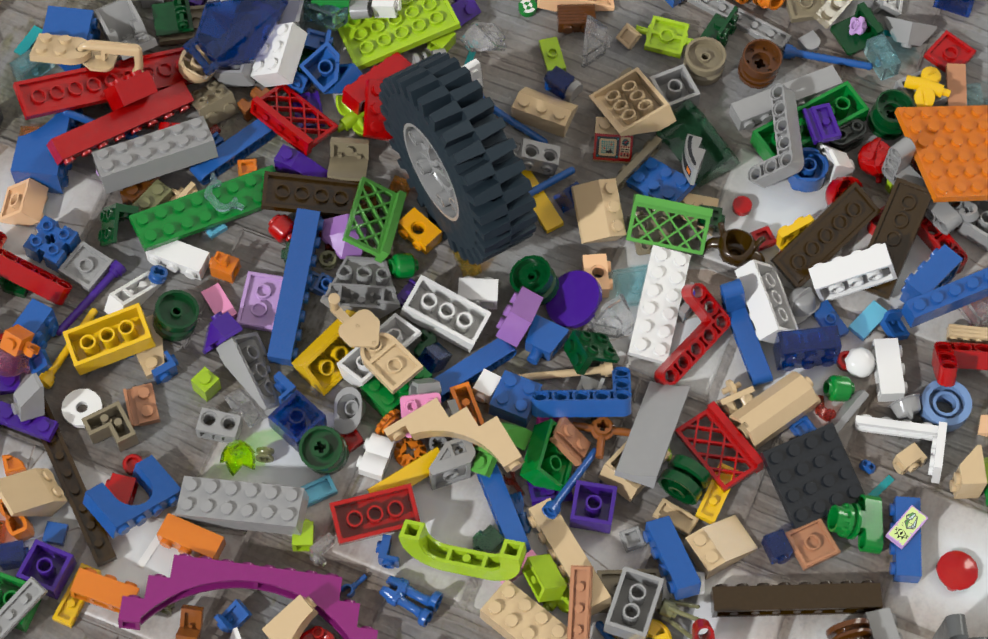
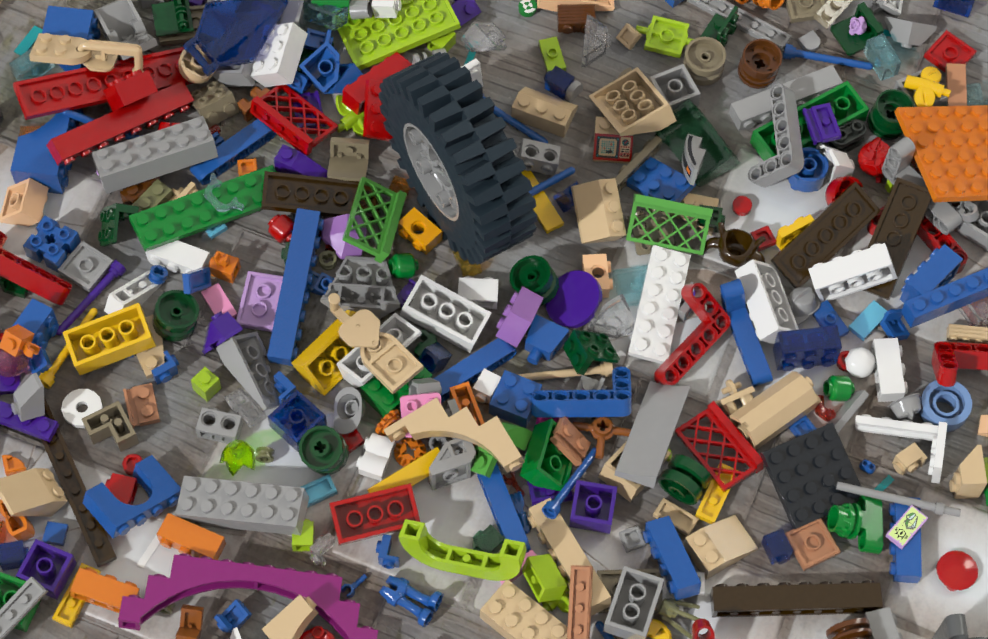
none -> blue tile [182,267,211,294]
none -> light grey bar [836,482,961,517]

